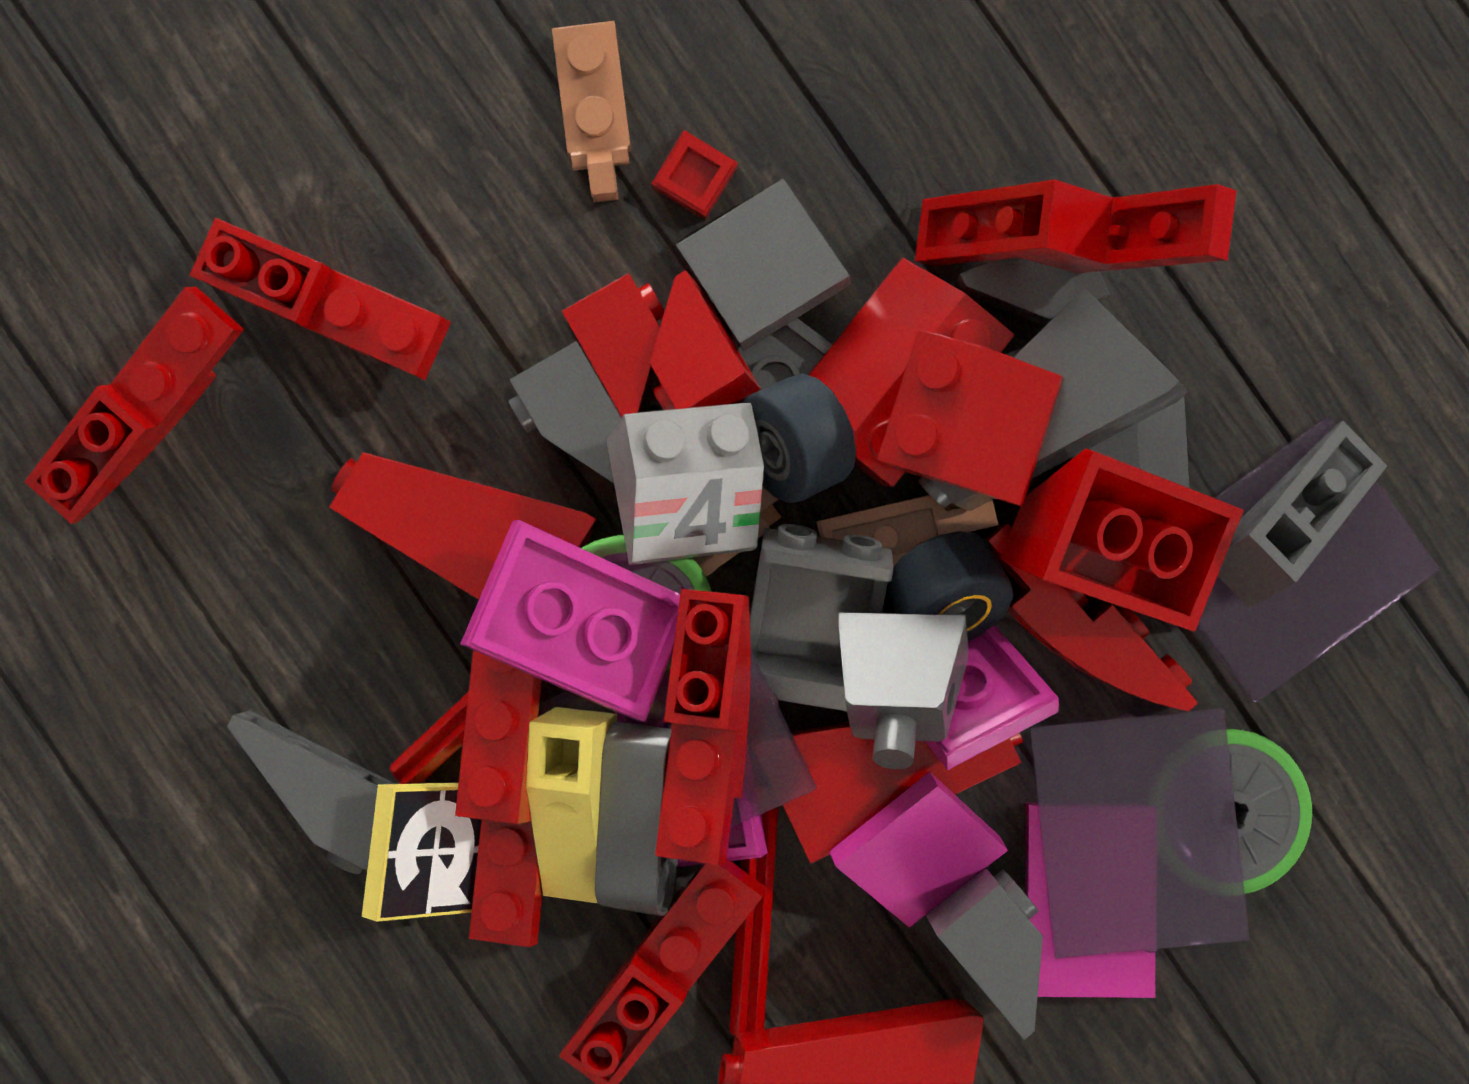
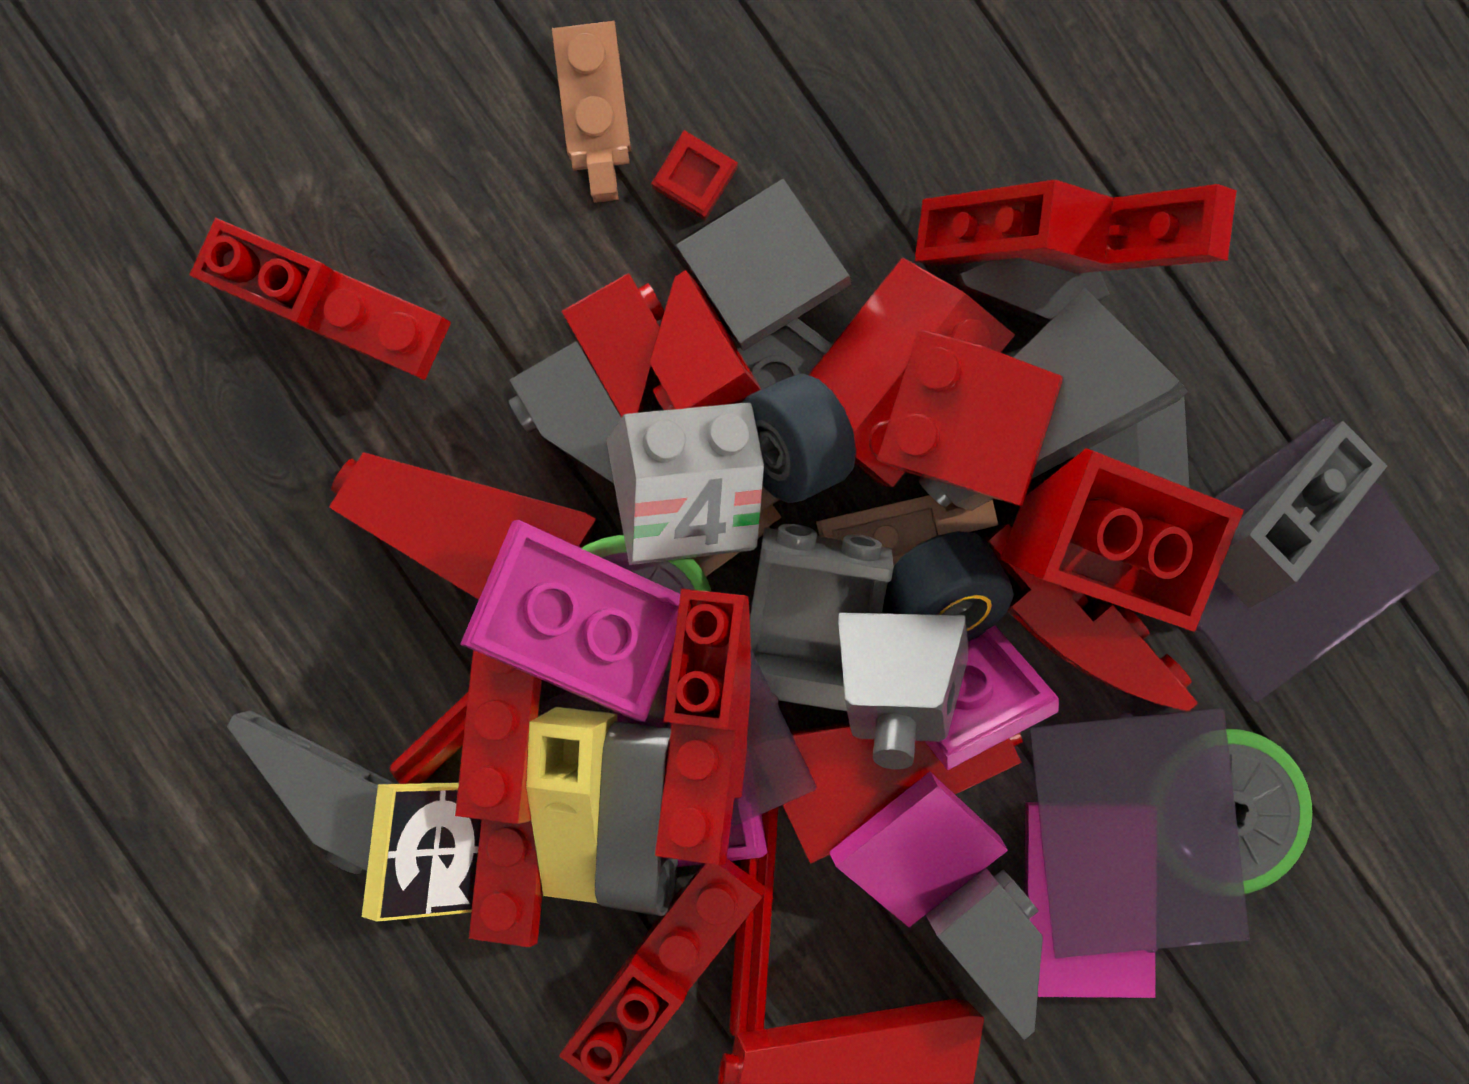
red slope [24,287,244,524] -> none

